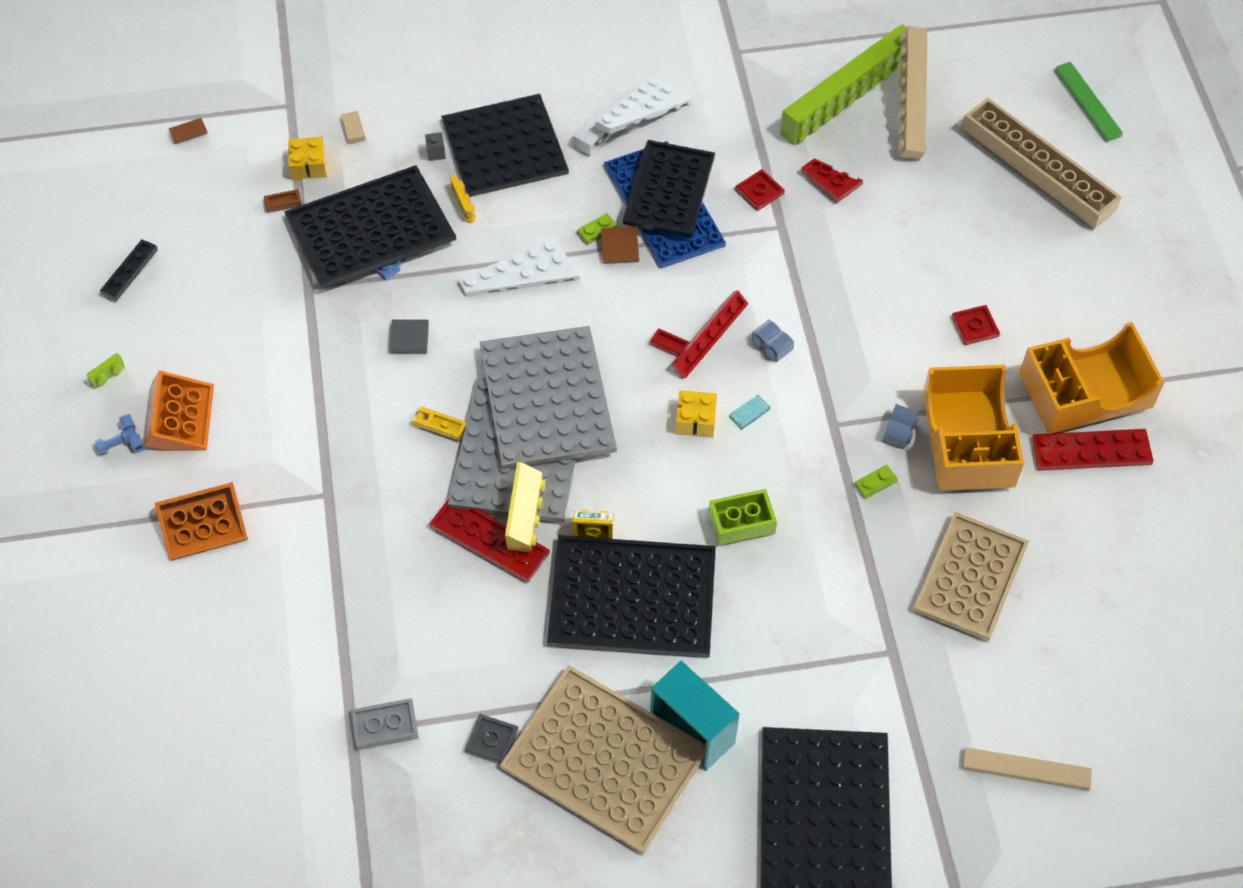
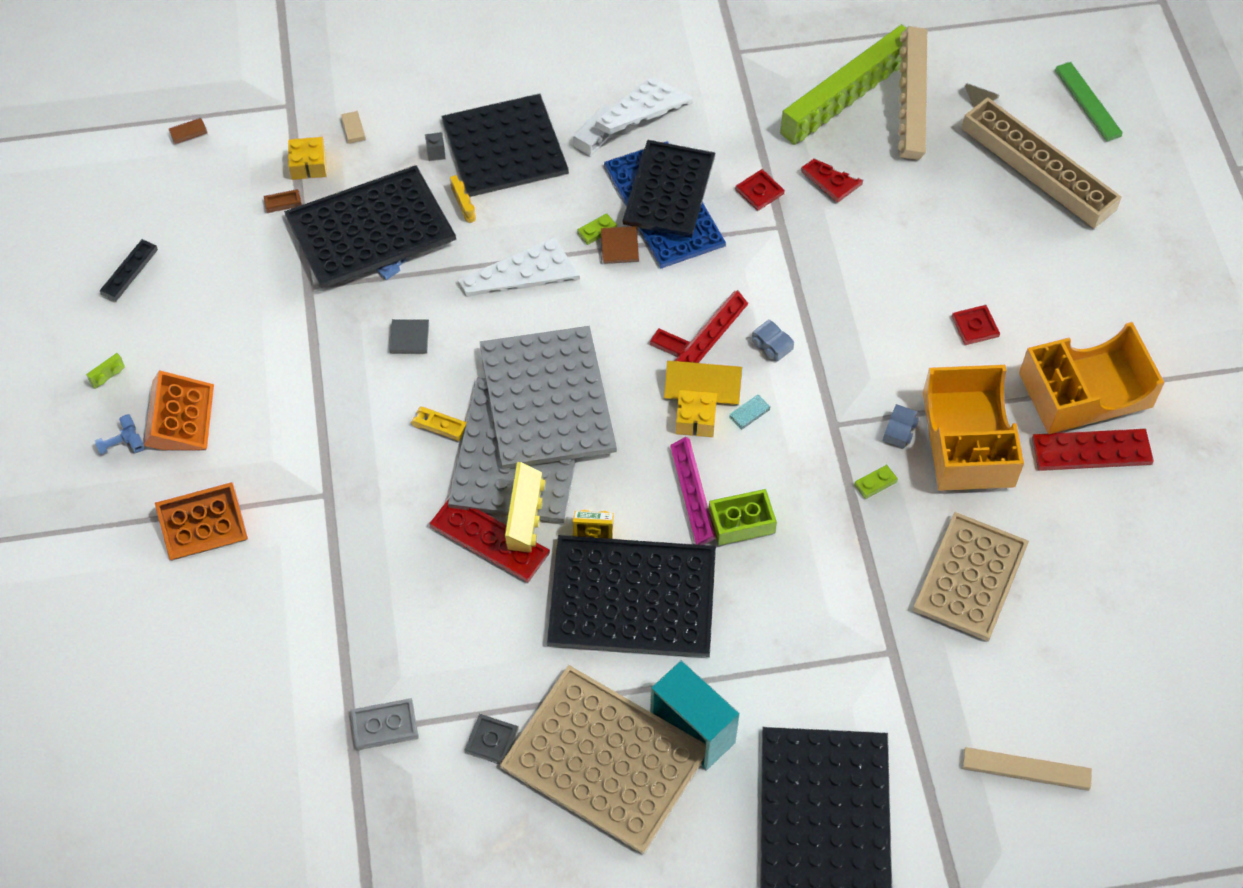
none -> yellow tile [664,360,742,404]
none -> dark pink plate [670,437,716,545]
none -> dark tan slope [965,83,1000,107]

